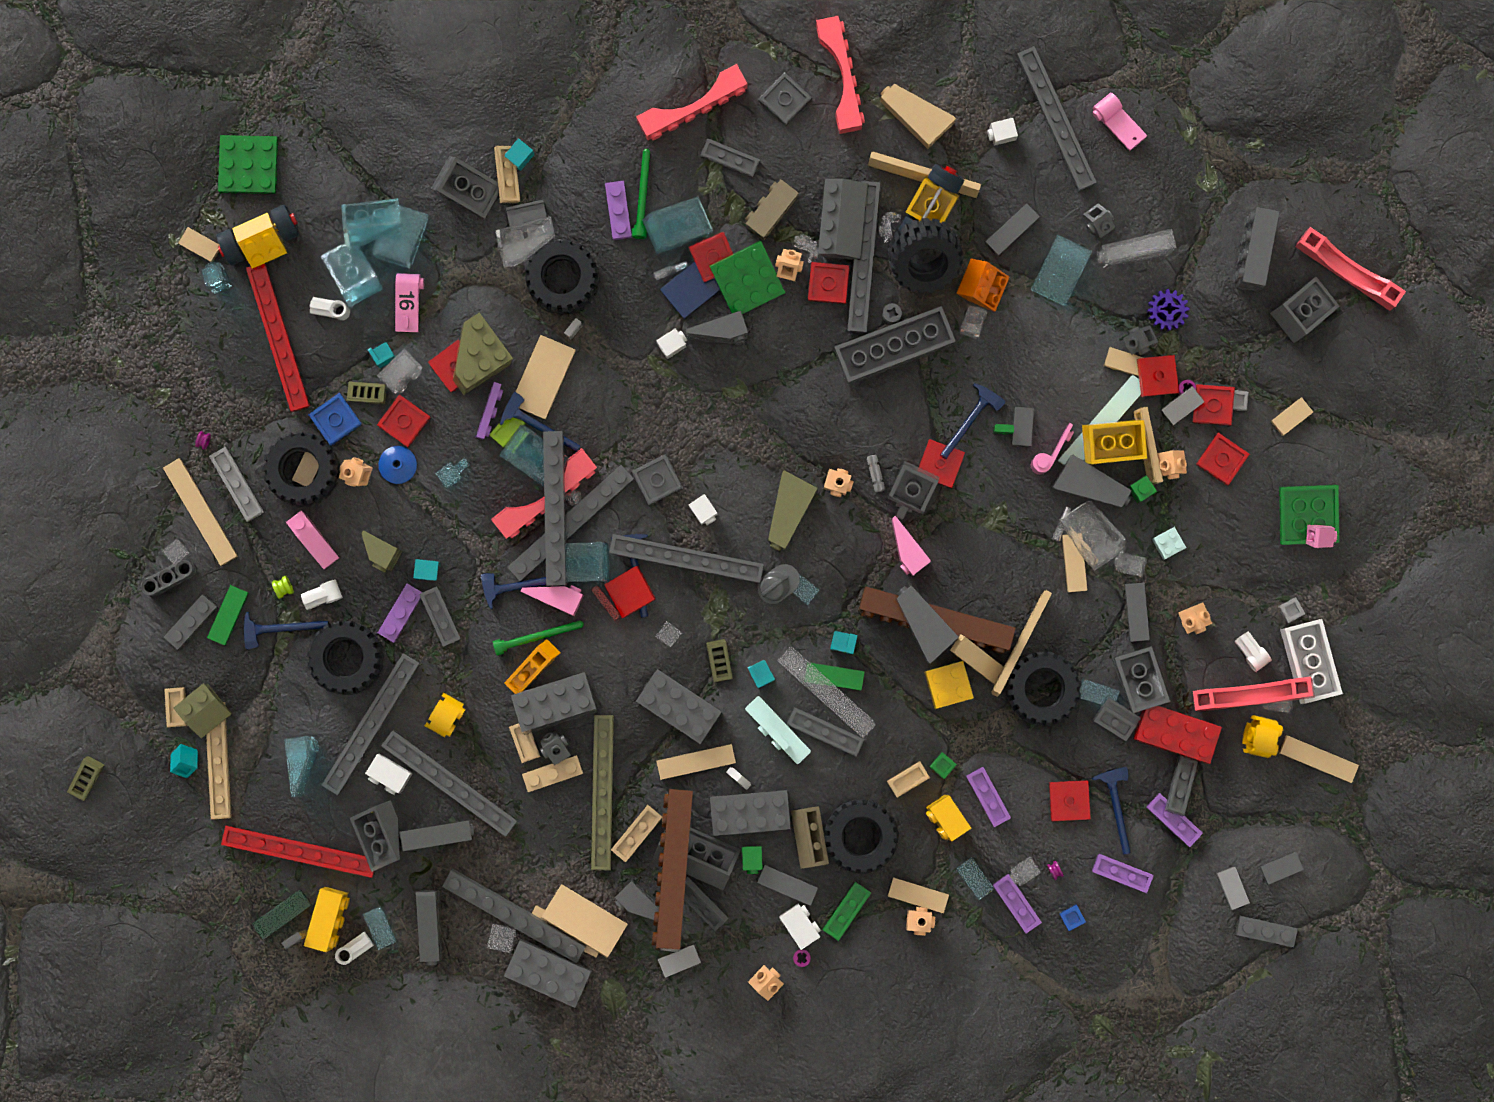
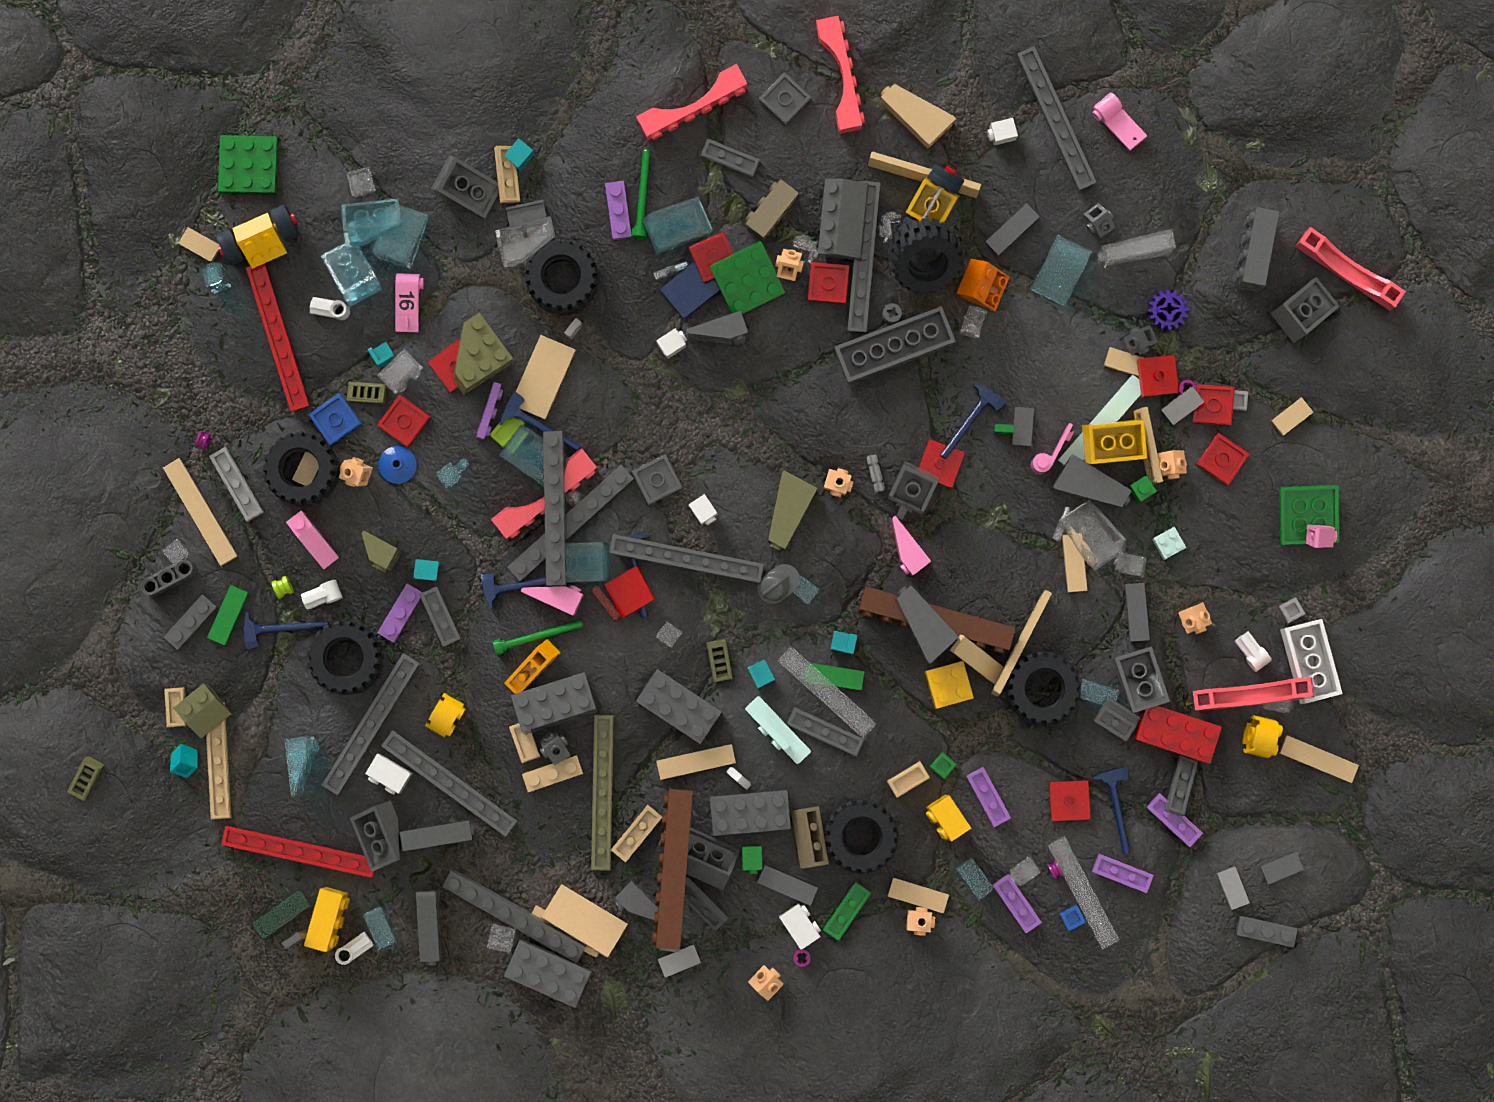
none -> clear piece [346,167,377,198]
none -> clear plate [1047,836,1119,949]

